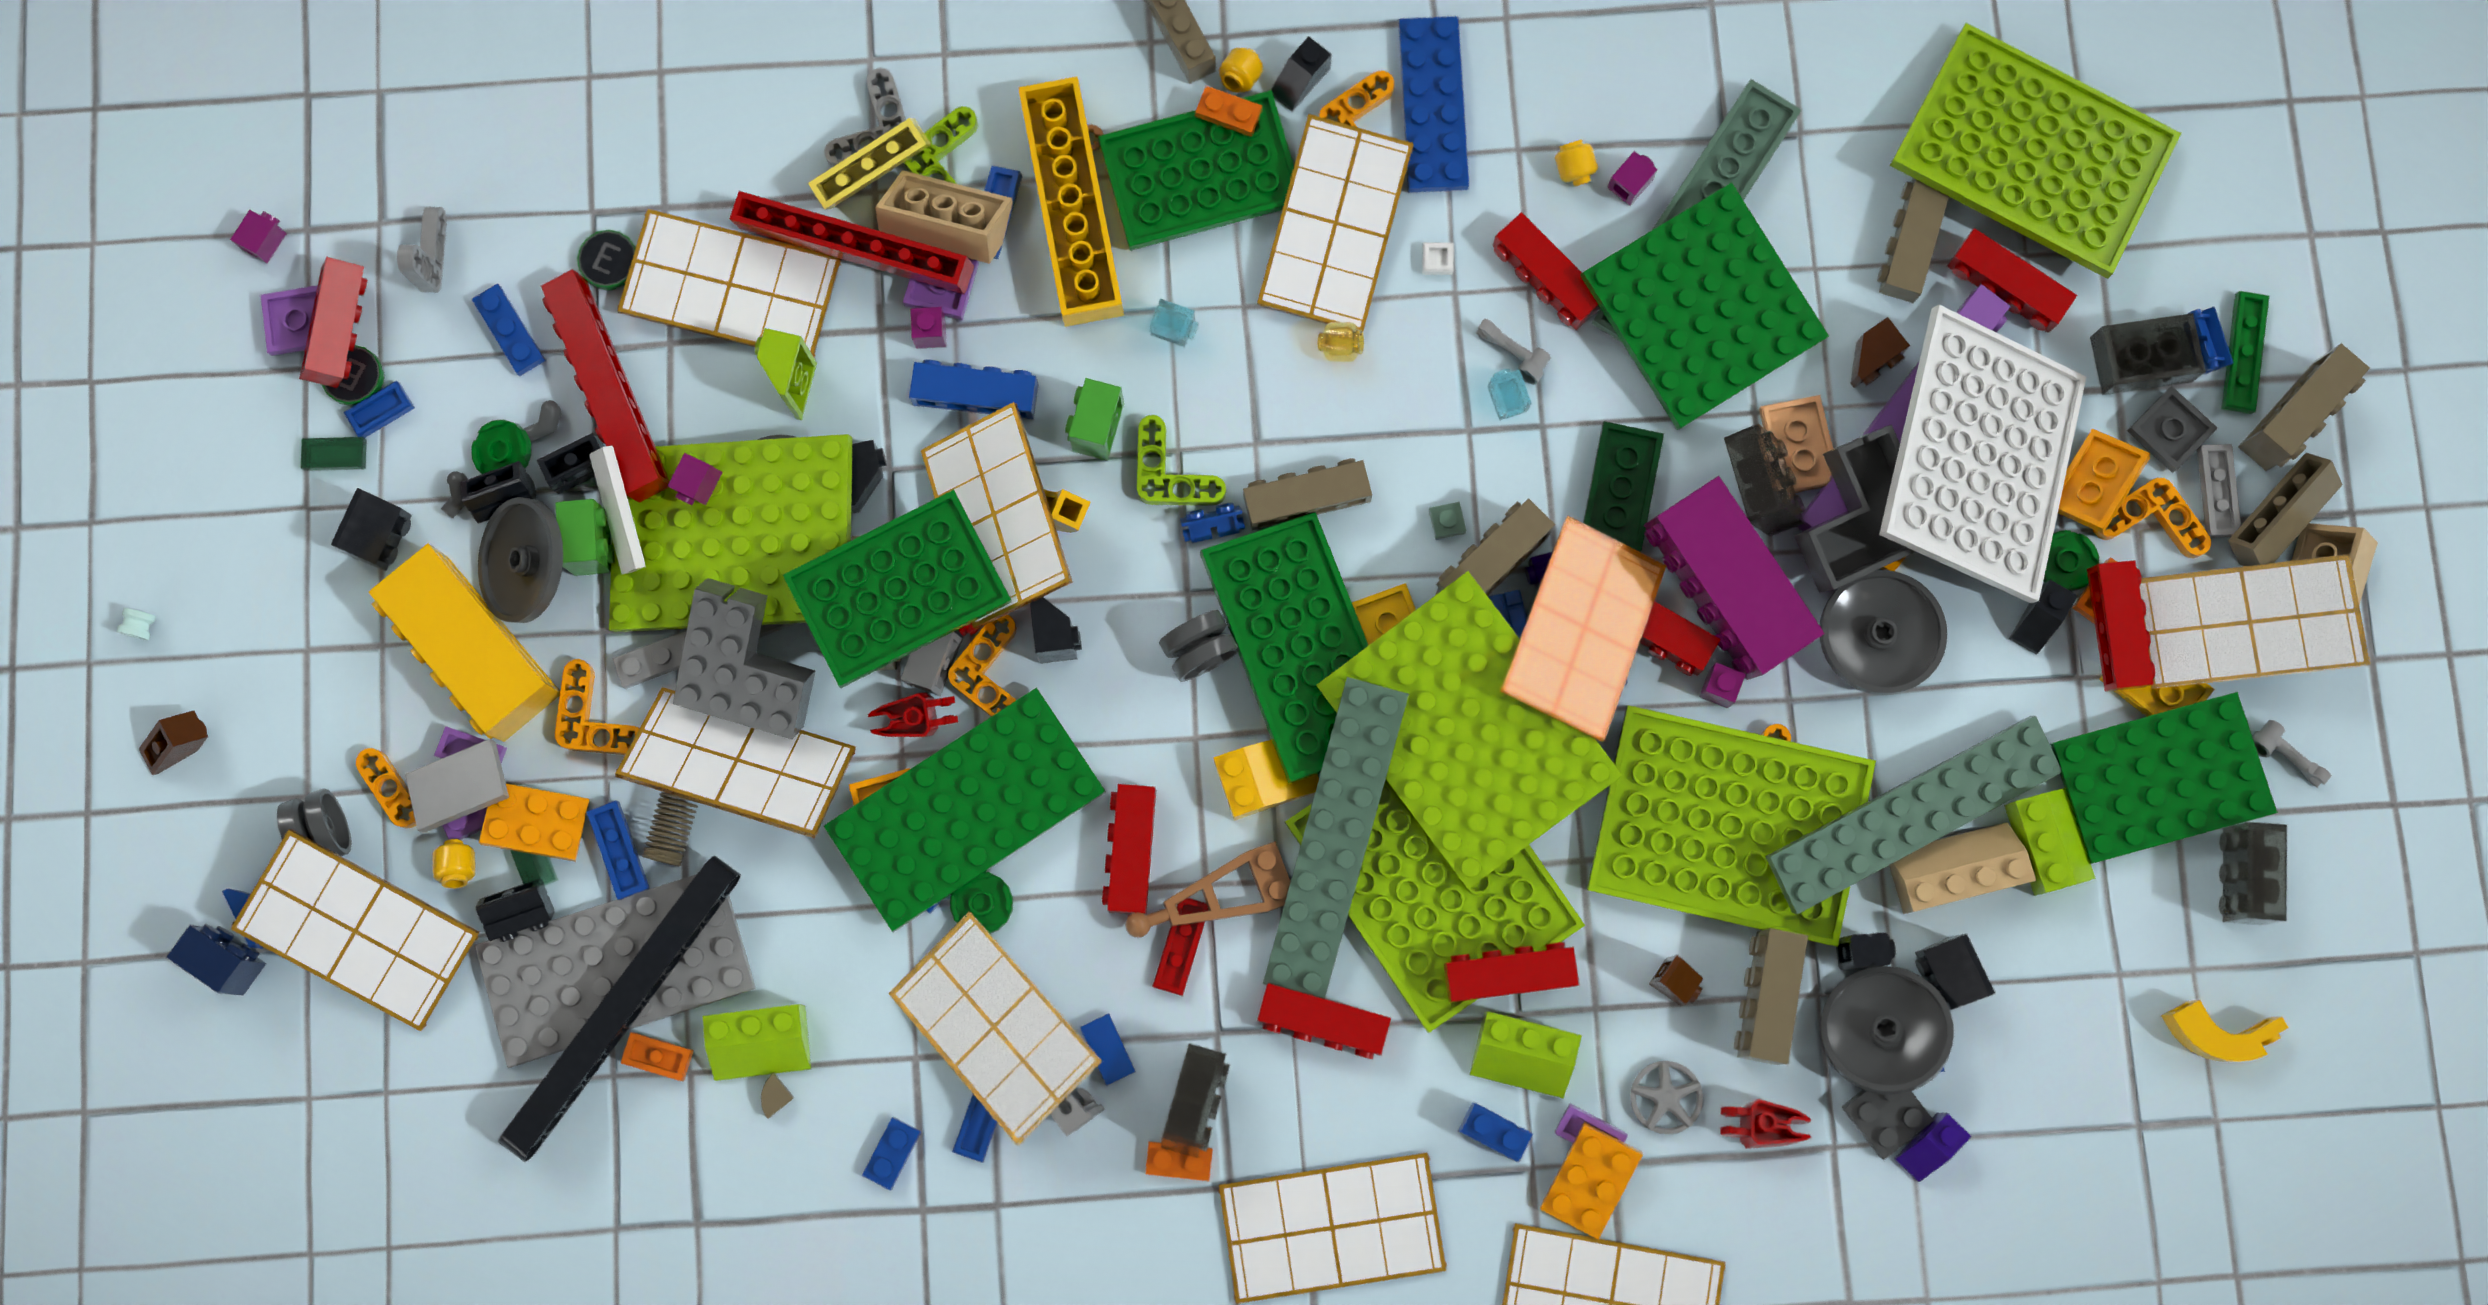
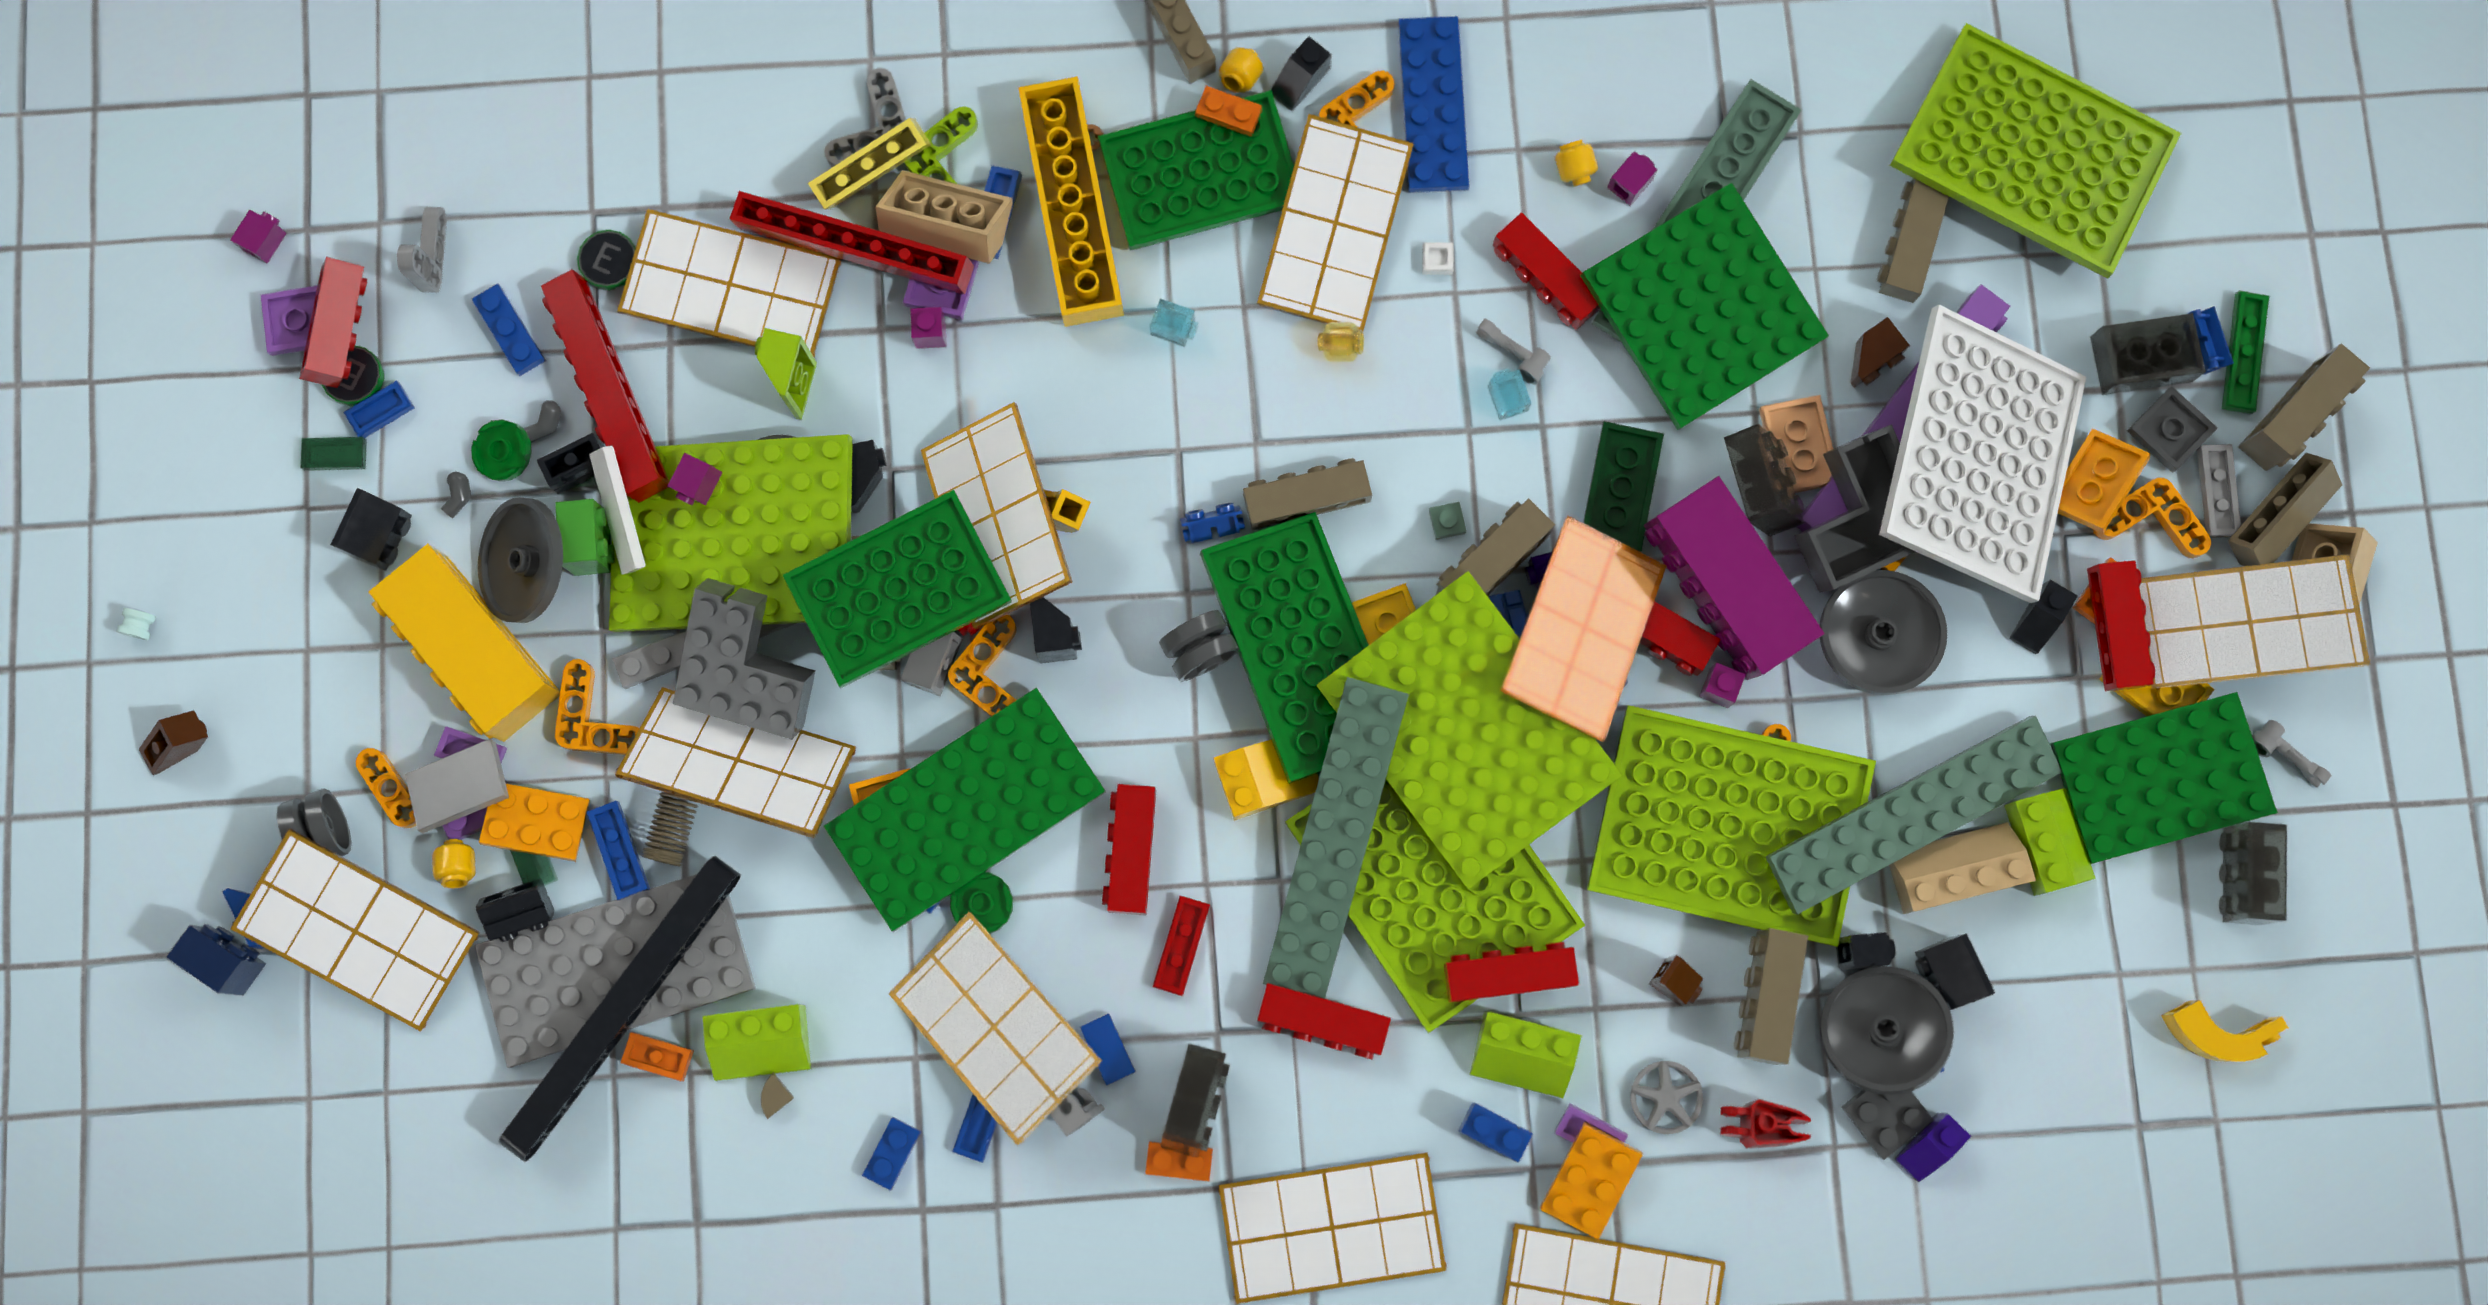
black brick [461,461,536,524] -> none
red hinge [868,692,958,737] -> none
blue brick [909,359,1039,420] -> none
bright green brick [1065,378,1124,461] -> none
medium nougat plate [1125,841,1291,938] -> none
lime beam [1137,415,1226,506] -> none
red brick [1946,228,2078,333] -> none
green tile [2043,530,2099,592] -> none

